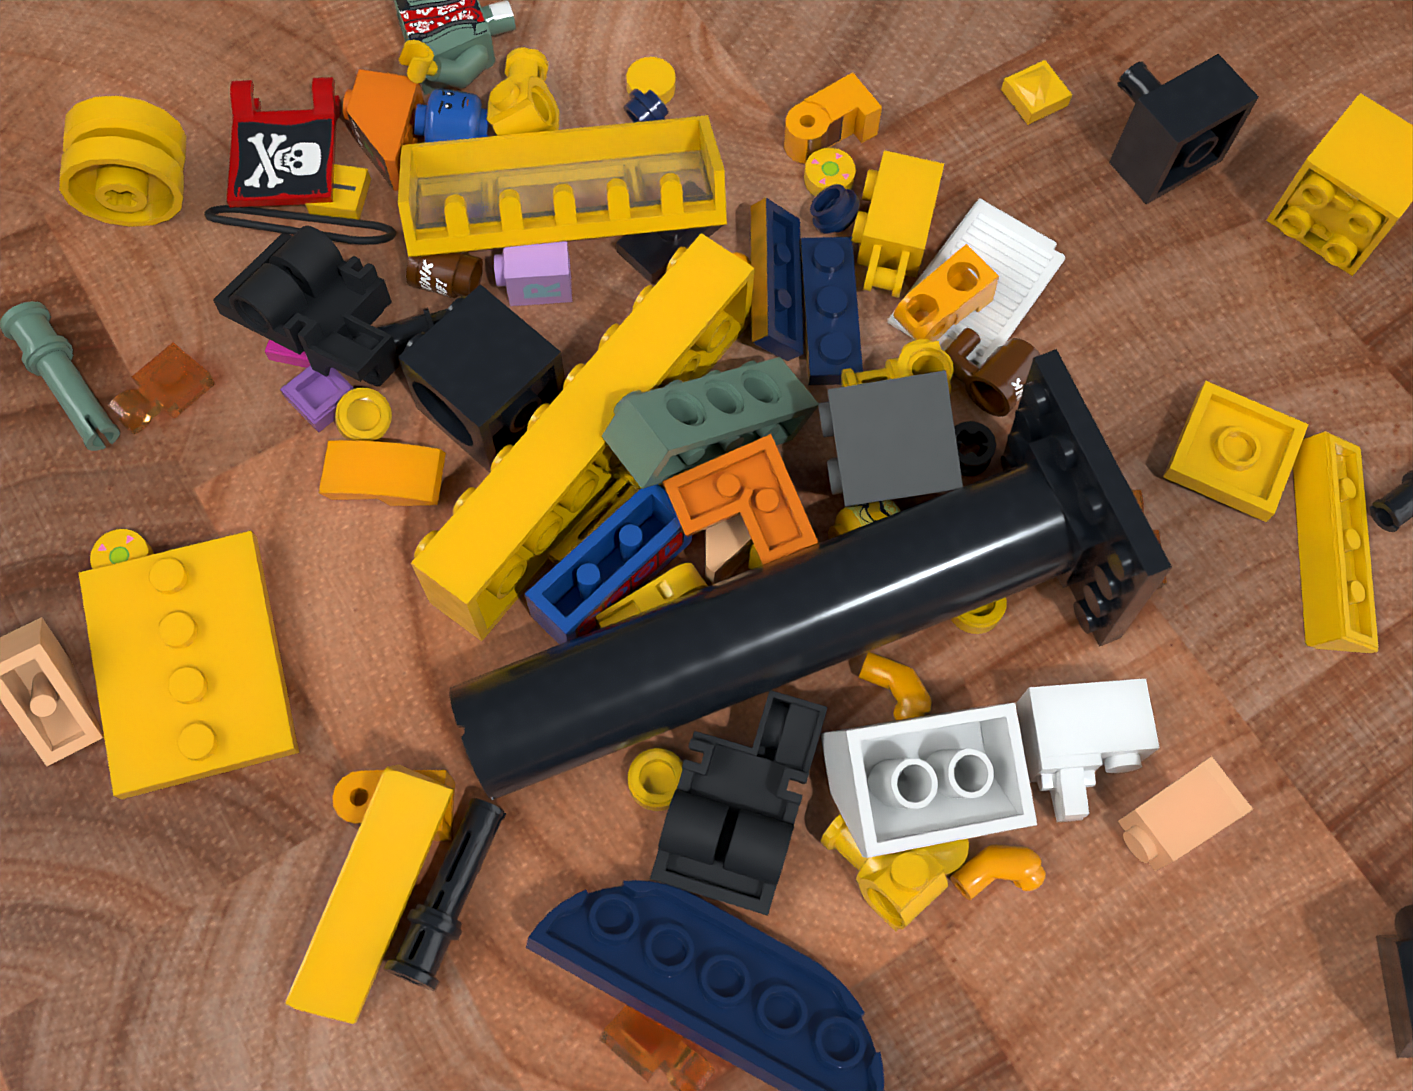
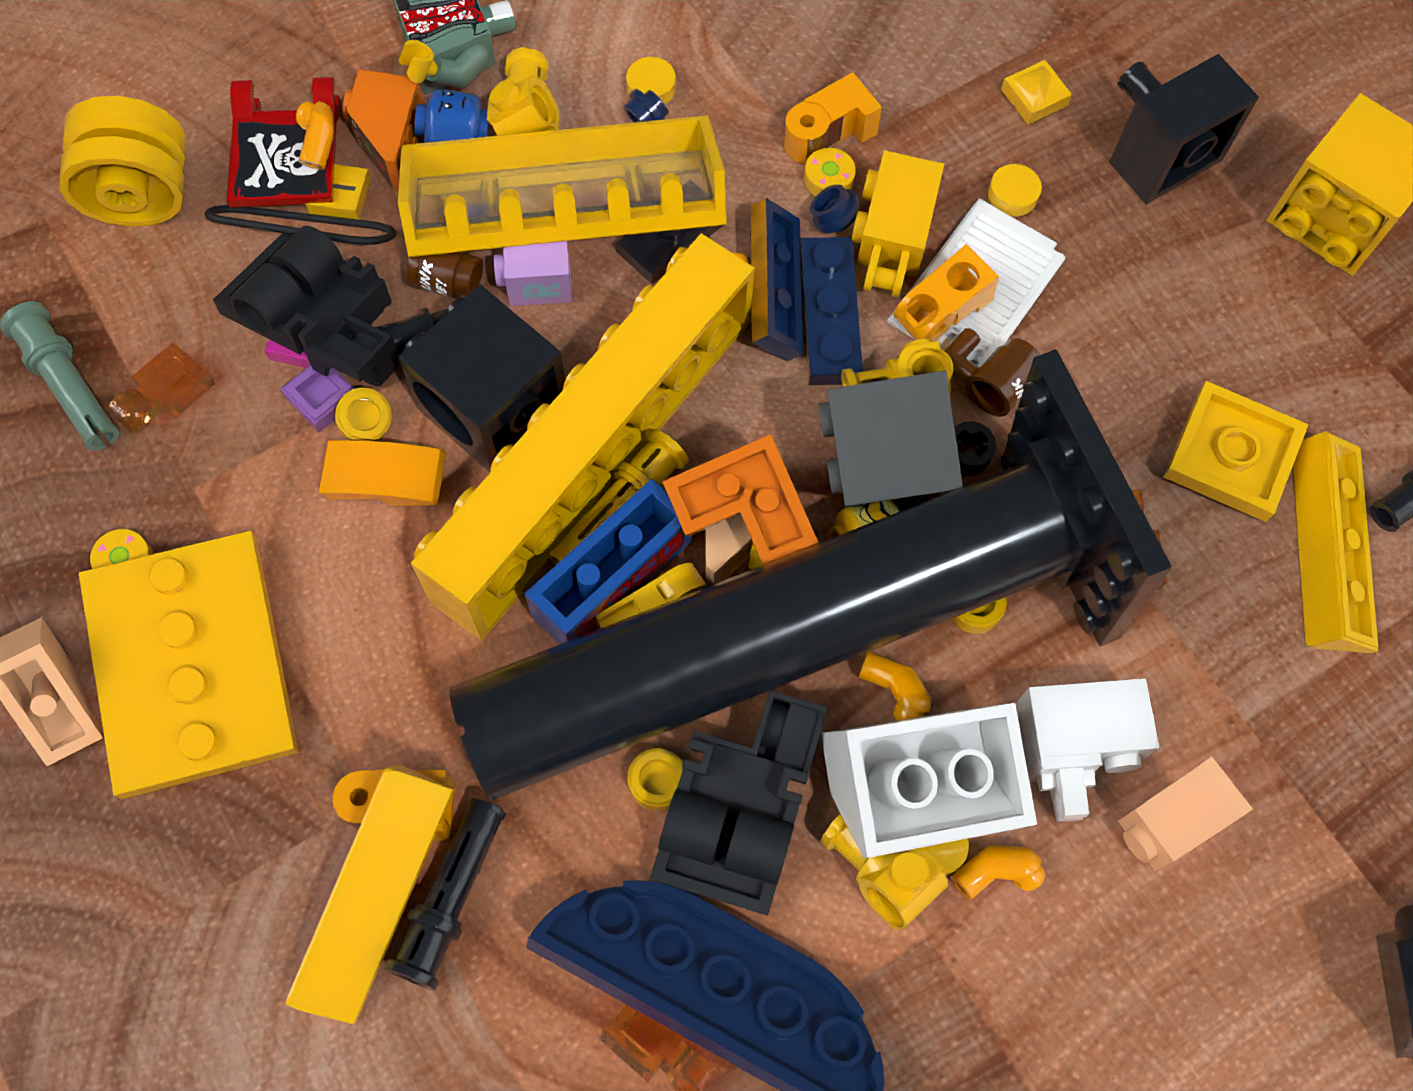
sand green brick [602,357,819,489] -> none
none -> light orange arm [296,101,334,170]
none -> yellow tile [988,164,1042,217]

